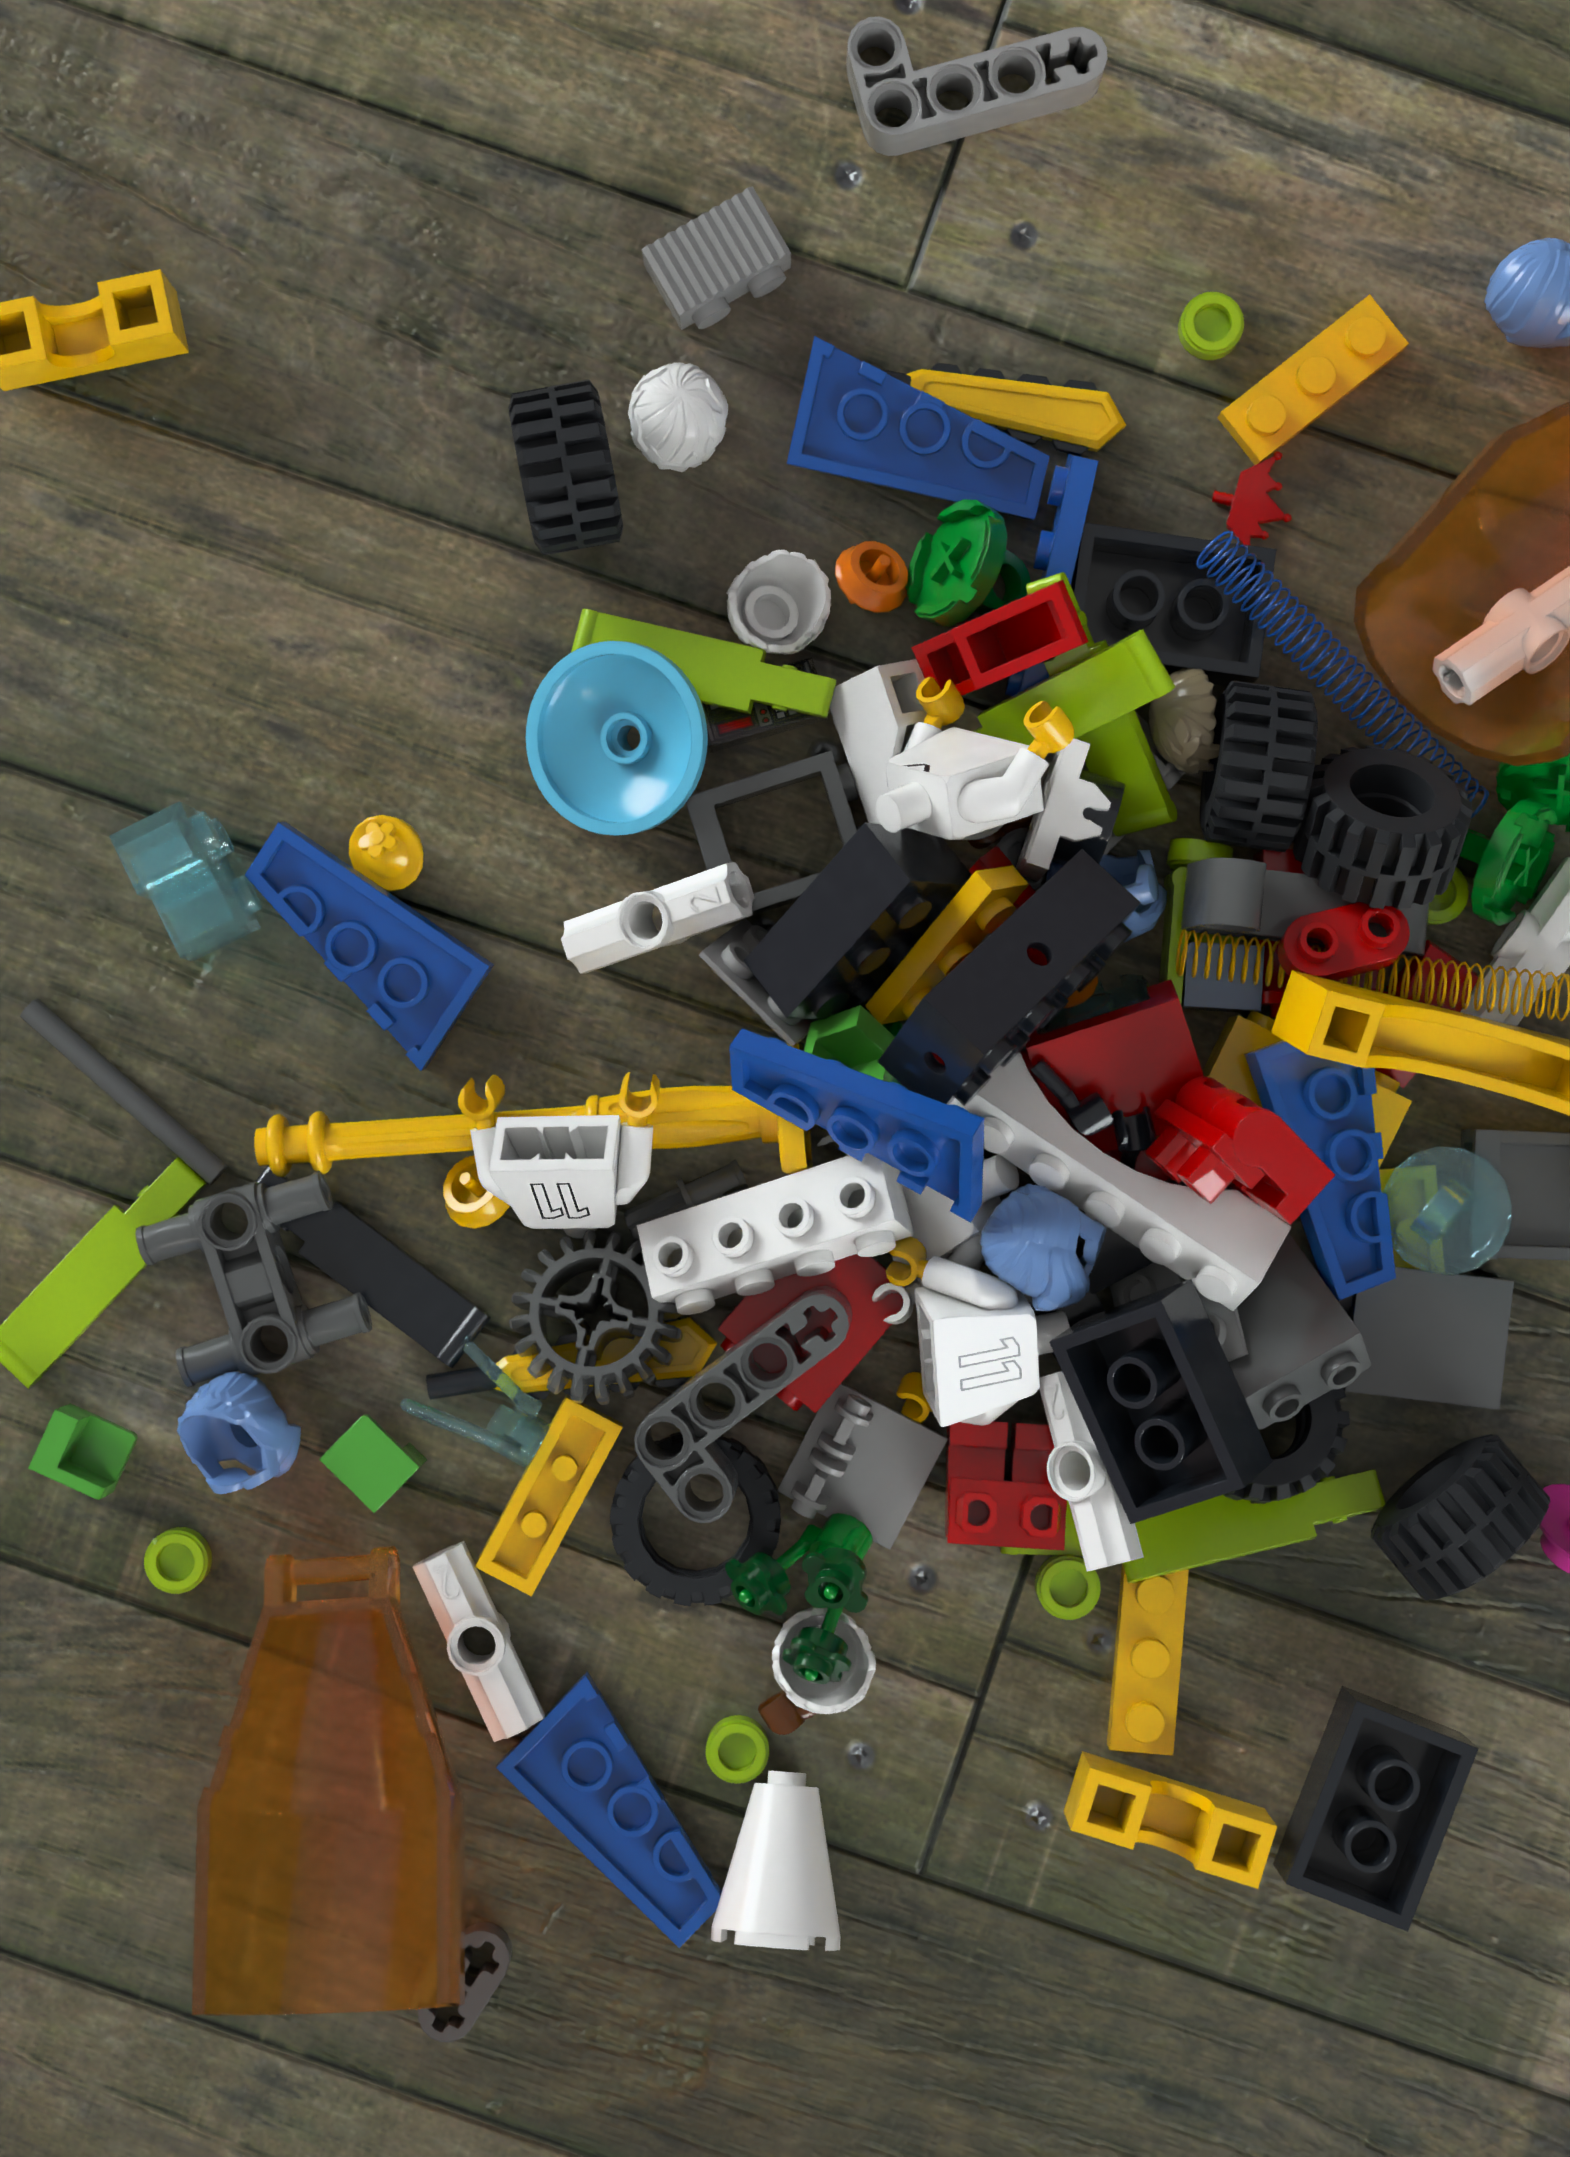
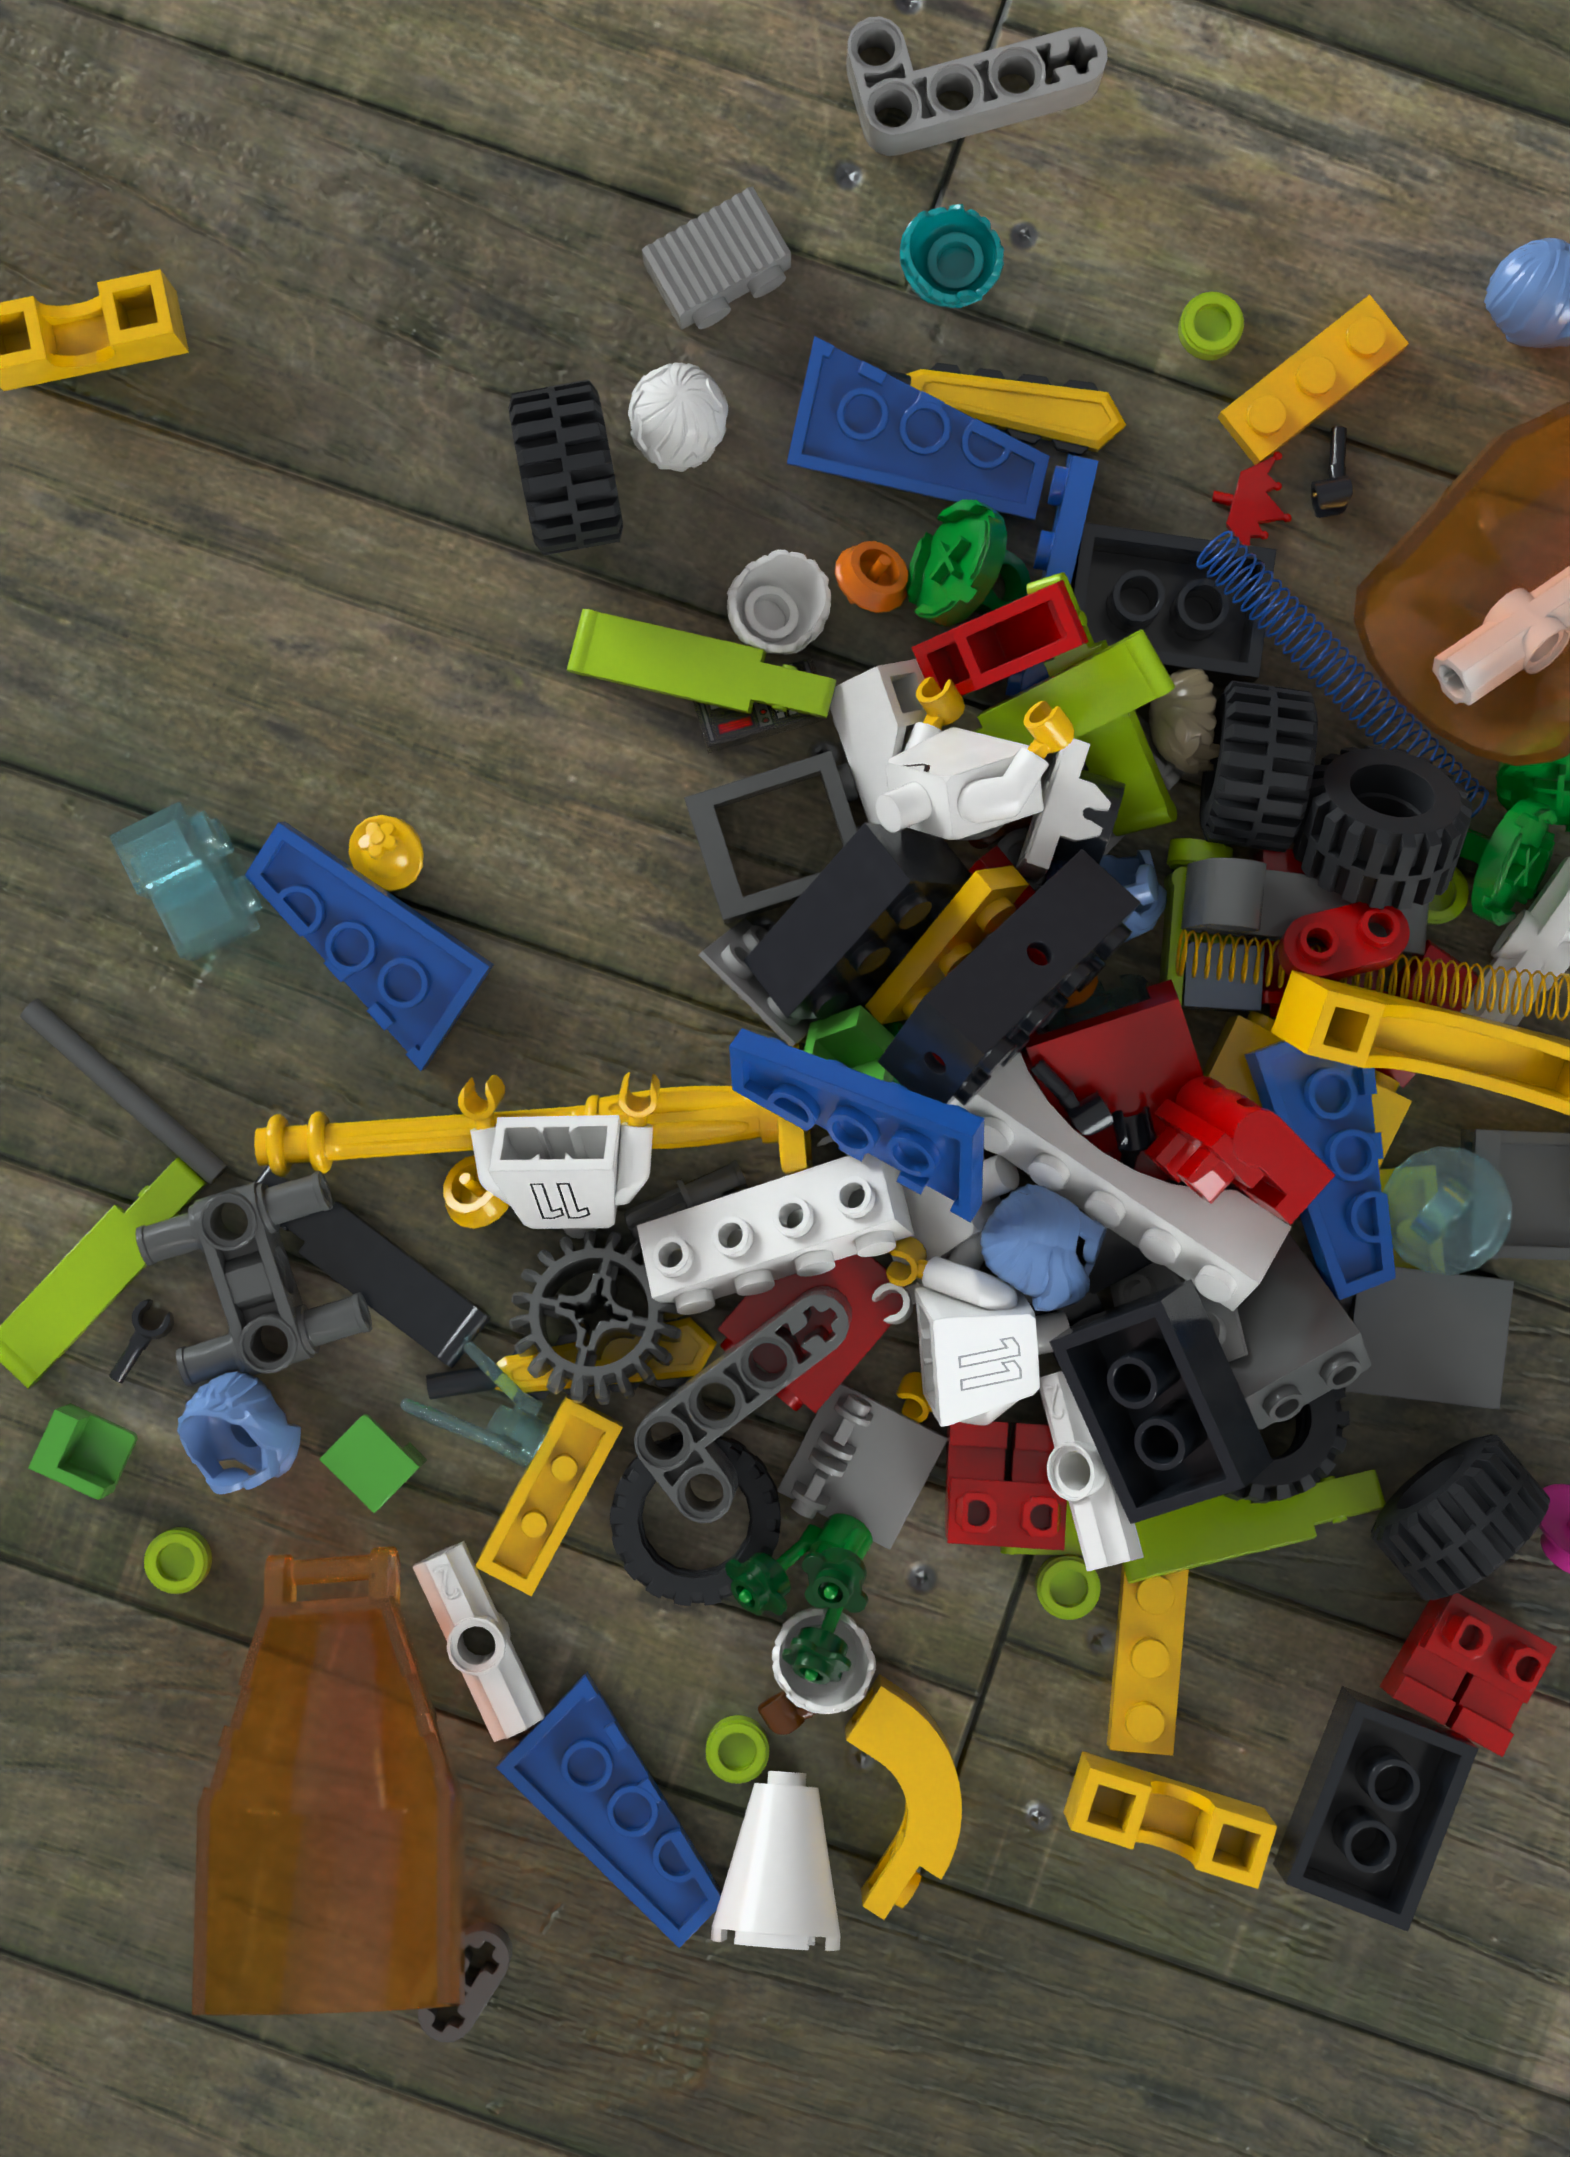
medium azure dish [526,641,708,836] -> none
white piece [561,862,755,974] -> none
none -> black hand [109,1299,174,1383]
none -> yellow arch [845,1674,962,1920]
none -> teal hair [900,204,1004,308]
none -> black hand [1311,426,1353,518]
none -> red hips [1379,1593,1557,1757]

